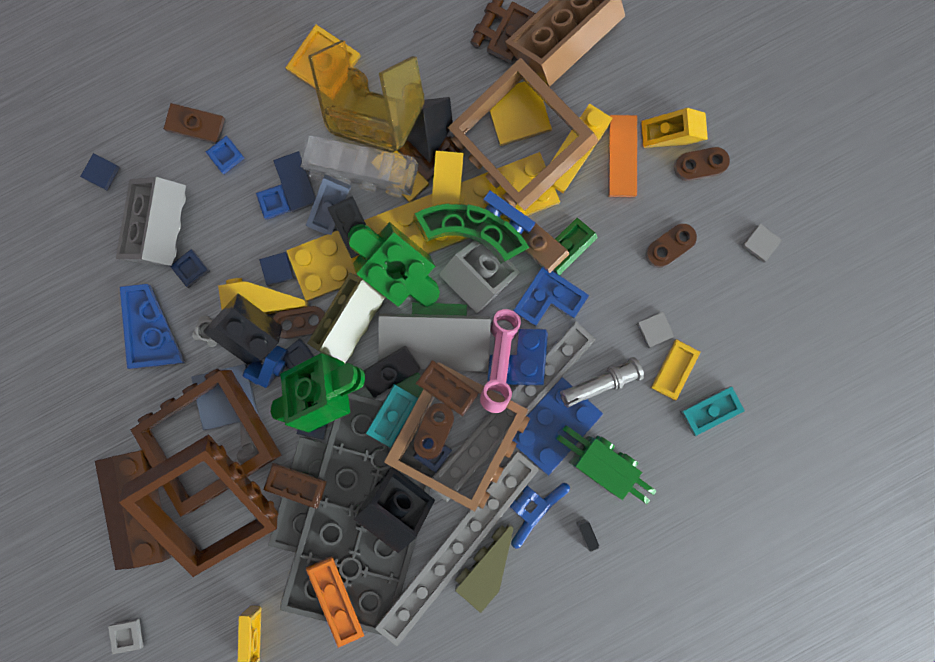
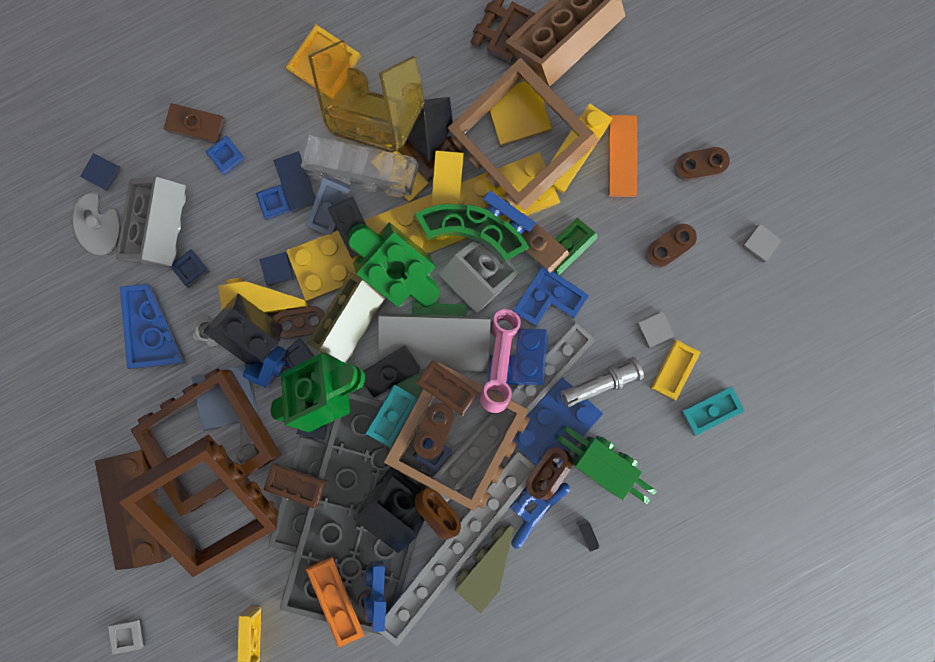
yellow slope [641,108,708,148] -> none
none -> light grey piece [73,192,121,256]
none -> blue plate [364,561,386,632]
none -> reddish brown plate [415,488,461,540]
none -> reddish brown plate [526,447,573,500]

